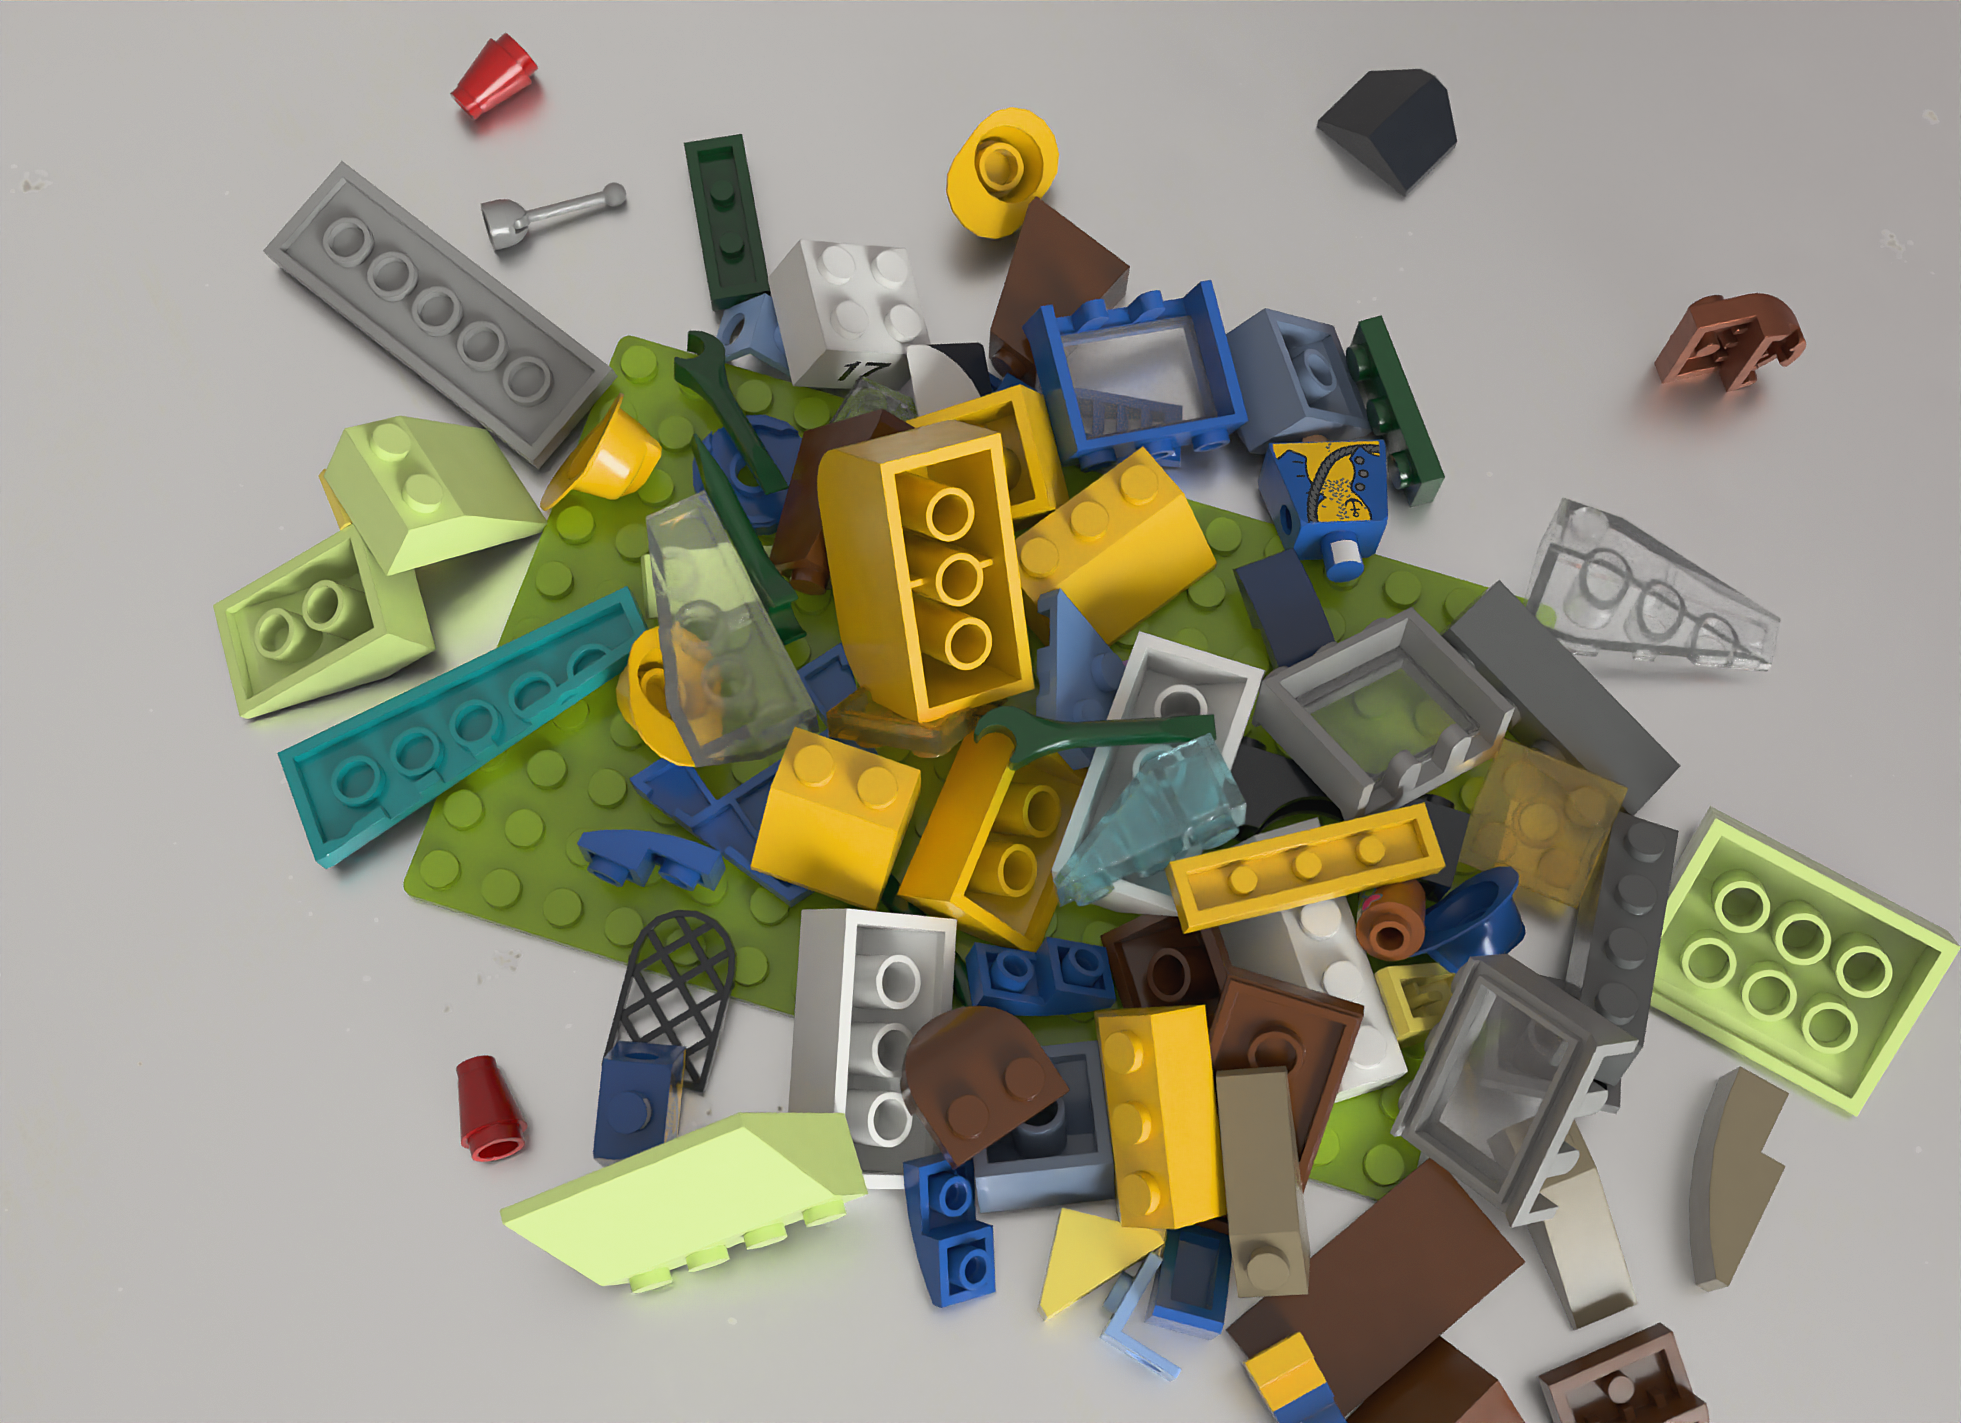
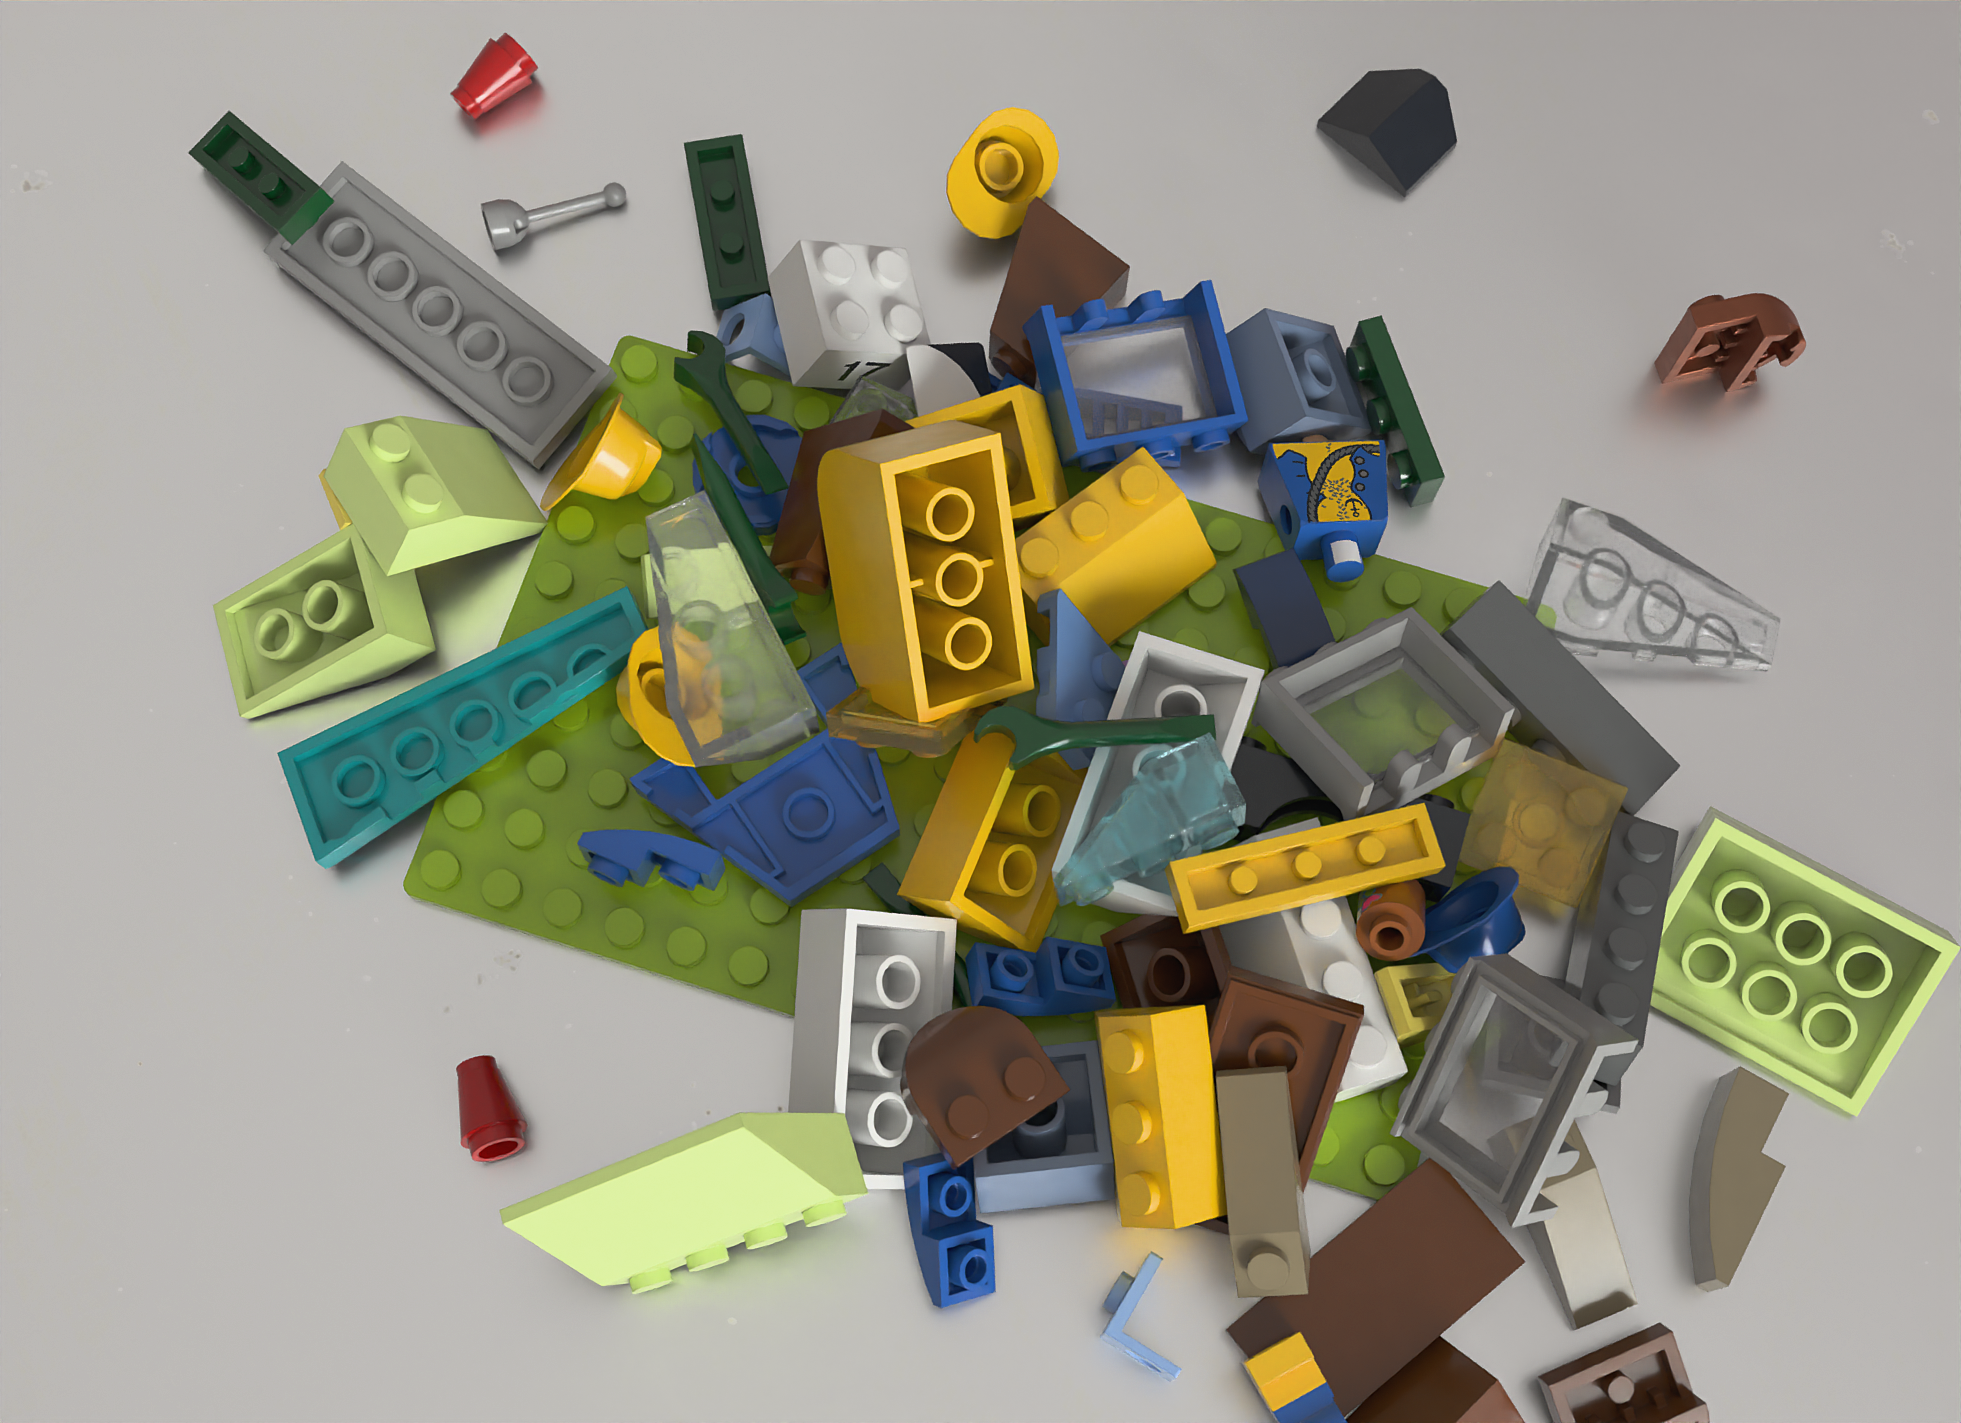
blue torso [593,1041,687,1167] -> none
black window [601,910,737,1093] -> none
yellow slope [751,727,921,911] -> none
light yellow slope [1037,1208,1164,1322] -> none
blue slope [1144,1224,1232,1340] -> none
none -> dark green plate [188,111,335,245]

